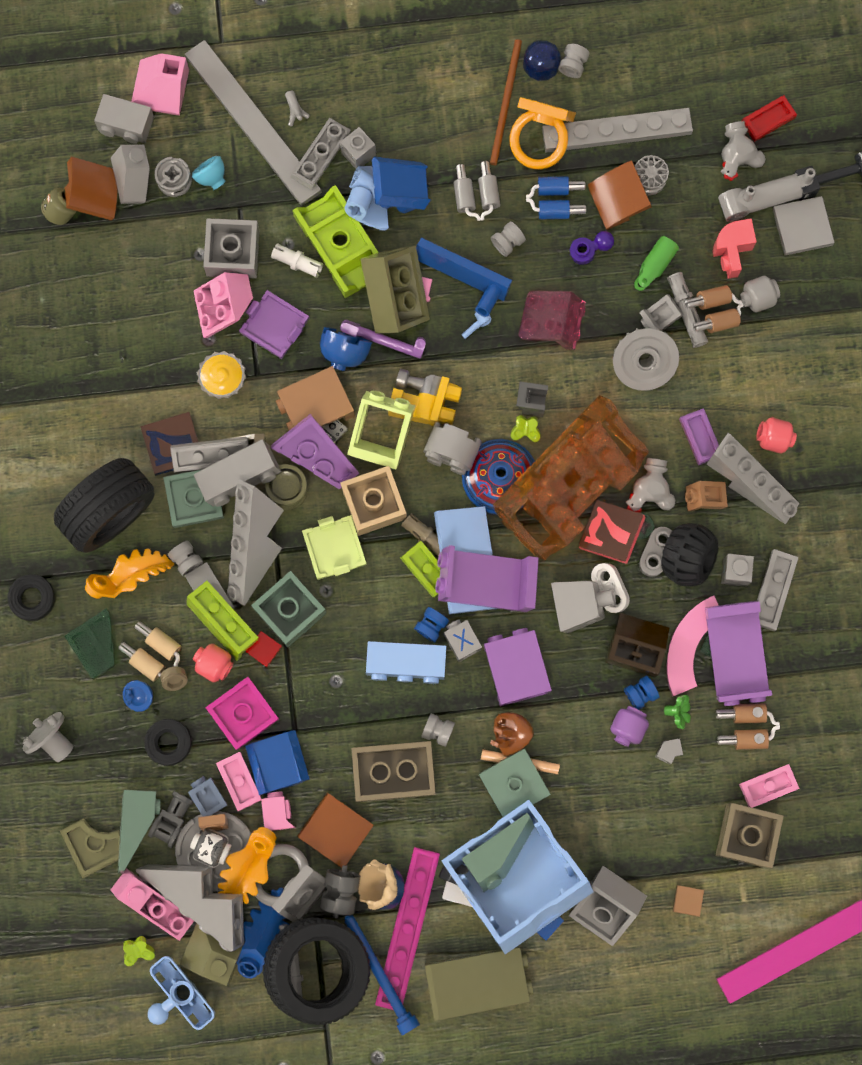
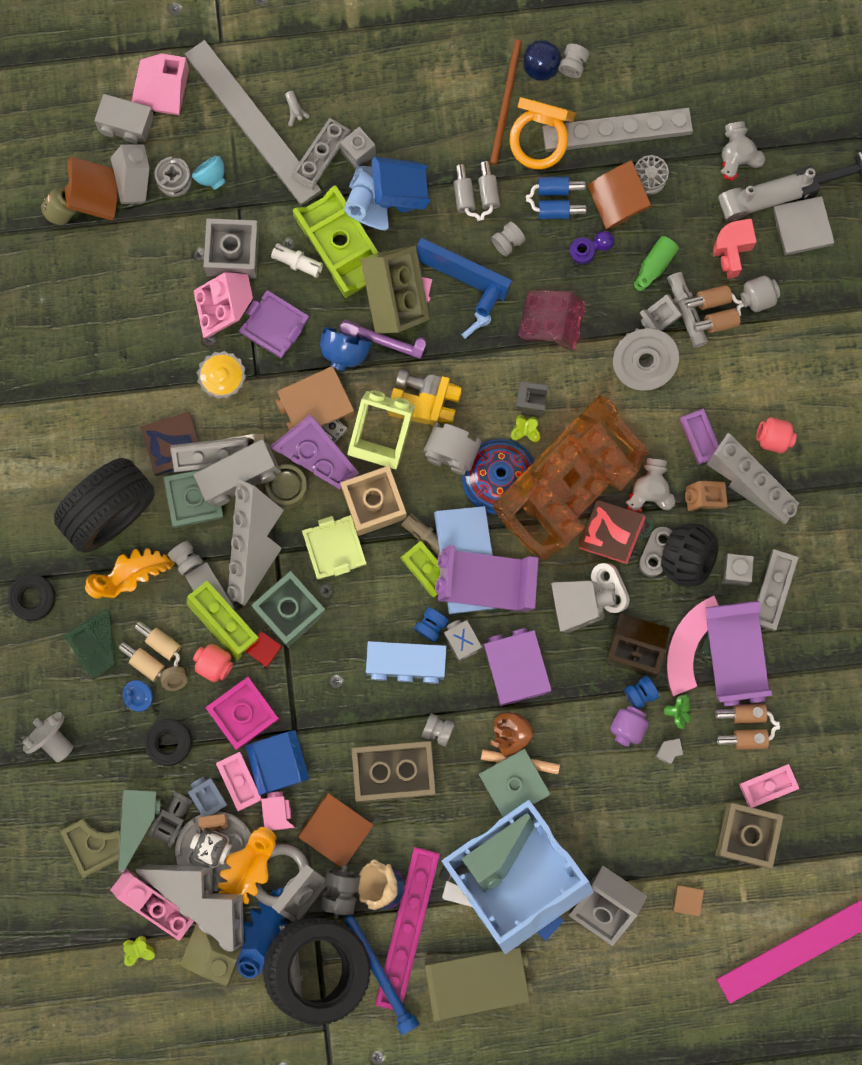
light blue piece [148,956,215,1030] -> none
red tile [742,95,797,142] -> none

